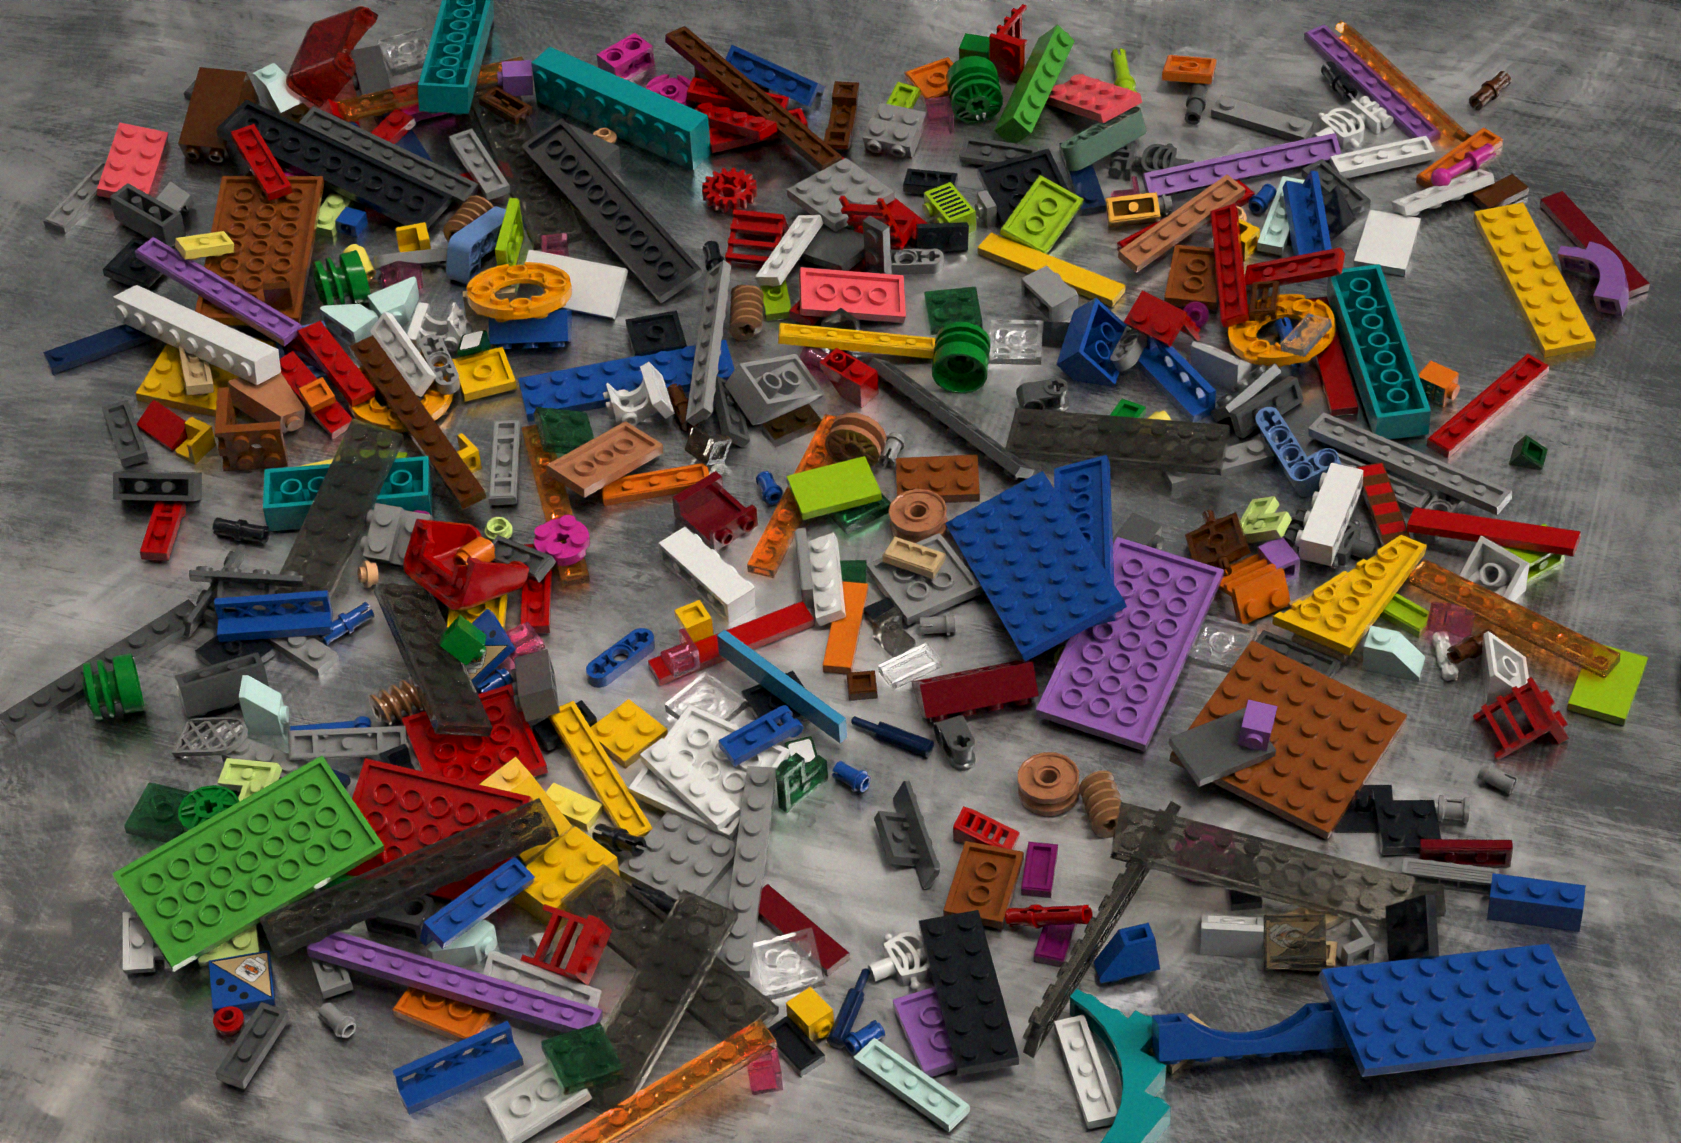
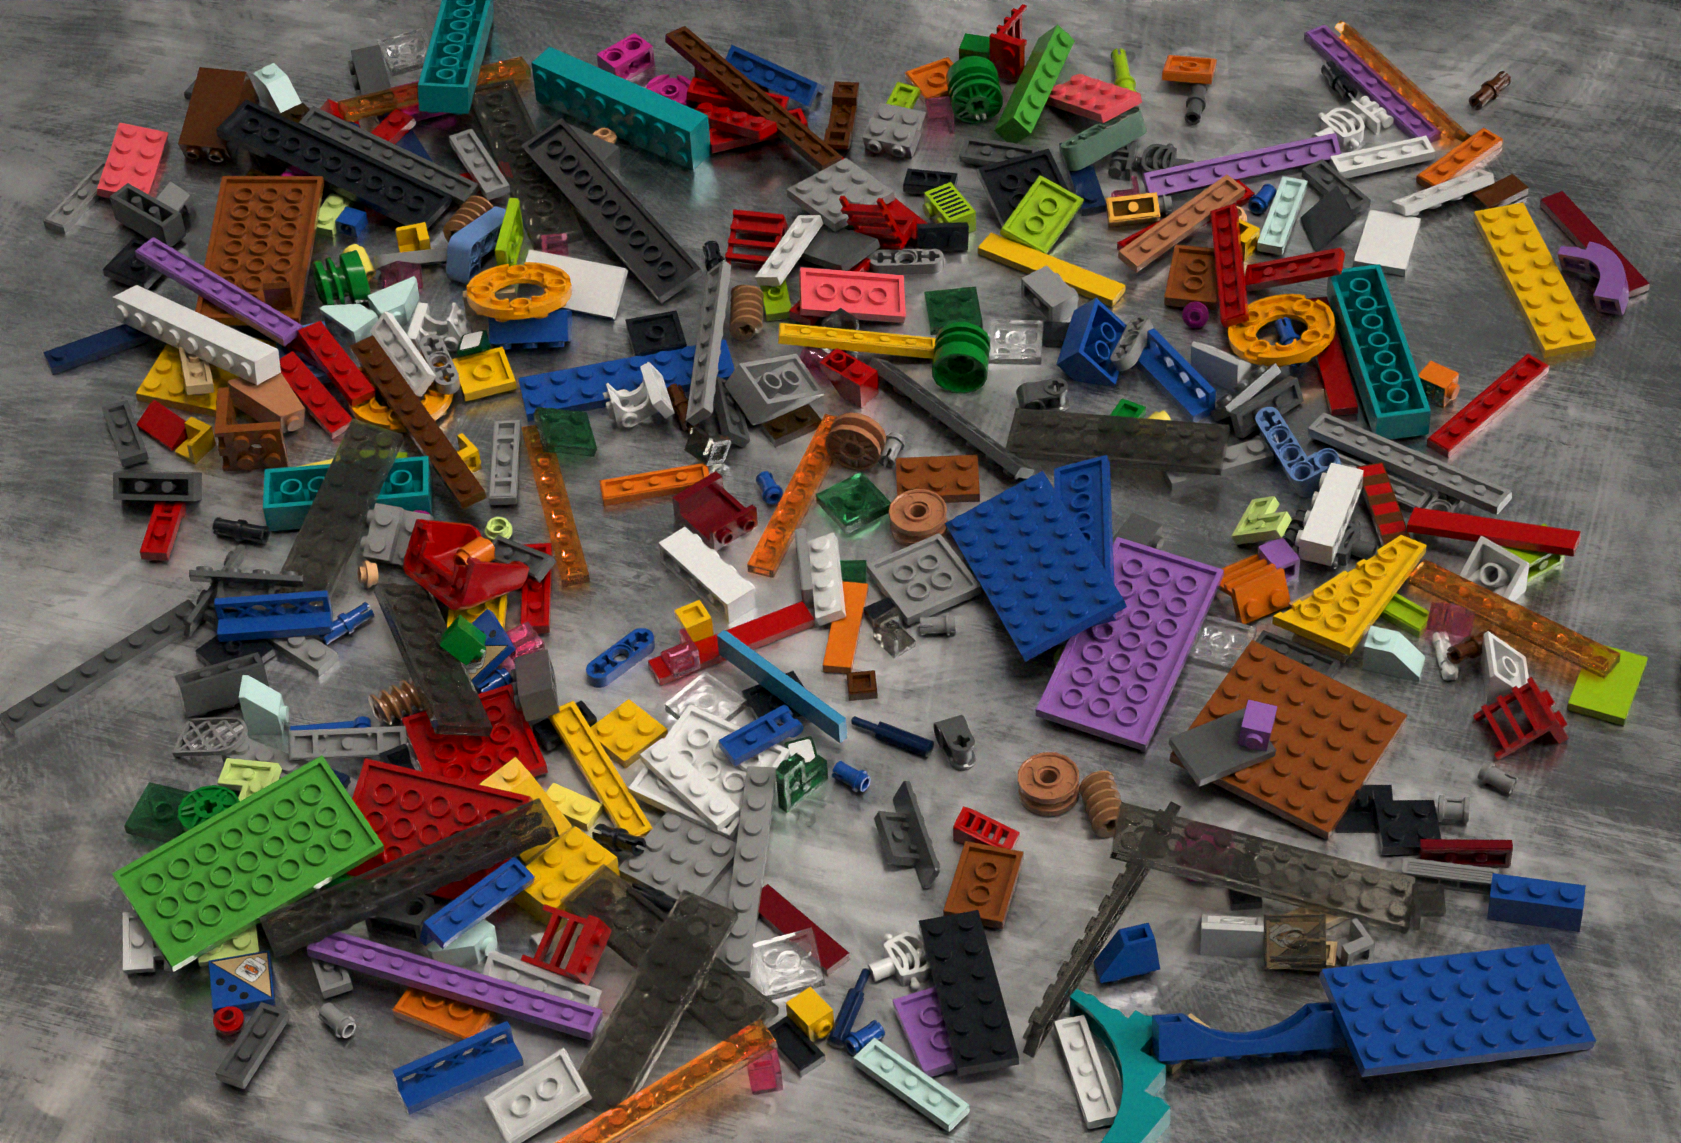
green wheel [82,653,145,721] -> none
light yellow plate [175,231,234,260] -> none
red plate [231,124,293,201] -> none
clear red windscreen [286,6,379,108] -> none
orange plate [299,377,336,413] -> none
reddish brown tile [479,86,533,125] -> none
medium lavender brick [497,60,533,96] -> none
dark pink plate [534,515,590,566] -> none
clear green plate [541,1022,624,1096] -> none
nougat plate [547,421,663,498] -> none
red gear [702,167,757,213] -> none
lime tile [786,456,882,520] -> none
dark grey plate [863,216,892,274] -> none
clear tile [878,642,942,690] -> none
tan plate [882,537,946,579] -> none
dark red slope [911,659,1039,722] -> none
light grey plate [975,190,997,228] -> none
red pin [1005,904,1093,929] -> none
magenta tile [1021,842,1058,898] -> none
magenta tile [1034,924,1077,968] -> none
red plate [1124,290,1201,347] -> none
reddish brown plate [1185,510,1251,576] -> none
light grey plate [1211,95,1314,141] -> none
reddish brown tile [1249,281,1280,321] -> none
clear tile [1280,313,1332,357] -> none
blue fence [1282,170,1332,256] -> none
black plate [1385,894,1439,961] -> none
dark pink pin [1431,143,1496,187] -> none
dark green slope [1509,435,1548,470] -> none

